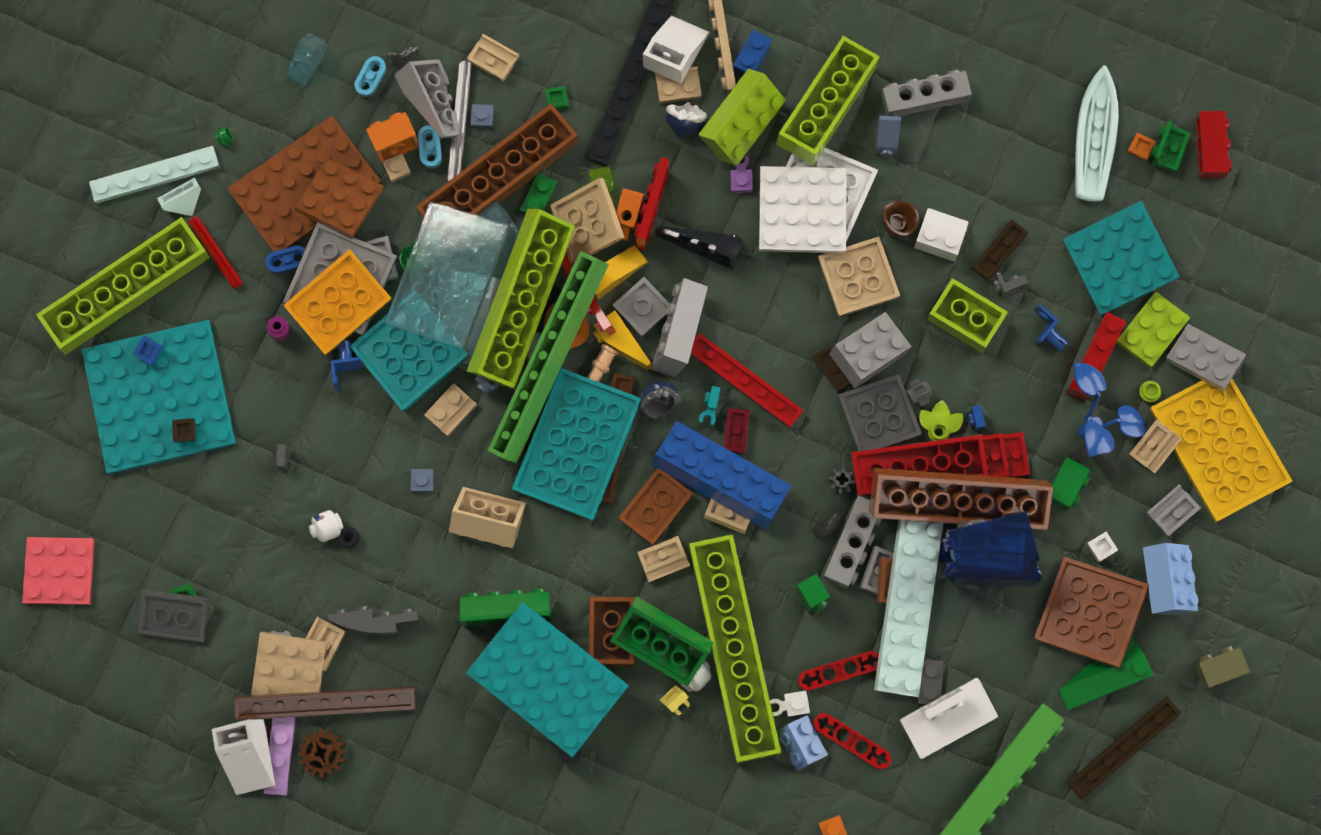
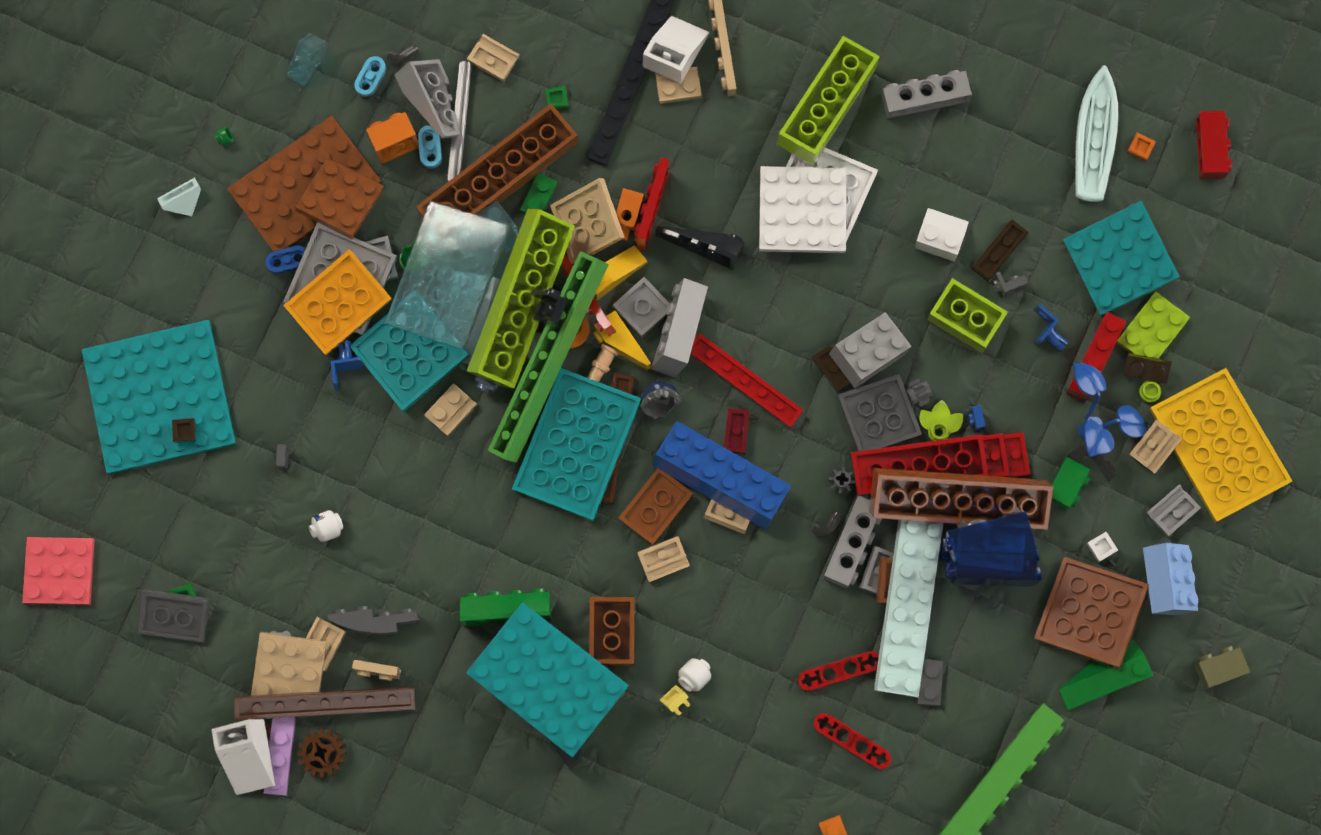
lime brick [36,217,210,355] -> none
light aqua plate [89,146,220,204] -> none
blue plate [133,335,164,366] -> none
red axle [188,216,243,289] -> none
magenta brick [267,316,291,342] -> none
black plate [337,527,360,549] -> none
tan plate [383,153,411,182] -> none
sand blue plate [411,469,434,492] -> none
tan slope [449,487,526,548] -> none
sand blue plate [471,104,494,128] -> none
clear neon green bracket [589,166,614,194] -> none
green slope [611,596,713,687] -> none
hair [666,102,707,138] -> none
lime brick [689,534,781,764] -> none
lime brick [698,69,786,166] -> none
teal plate [699,386,721,426] -> none
medium lavender plate [730,155,753,193] -> none
blue brick [733,30,772,78] -> none
white plate [770,691,810,717] -> none
medium blue bracket [777,715,828,771] -> none
green brick [795,574,830,614] -> none
tan plate [818,237,900,317] -> none
sand blue slope [875,115,901,157] -> none
reddish brown helmet [882,201,919,237] -> none
white bracket [900,678,998,759] -> none
dark brown tile [1066,697,1182,800] -> none
green bracket [1150,120,1191,173] -> none
light grey plate [1166,324,1246,392] -> none
none -> tan plate [352,660,401,681]
none -> black bracket [531,288,567,324]
none -> dark brown plate [1124,353,1172,384]

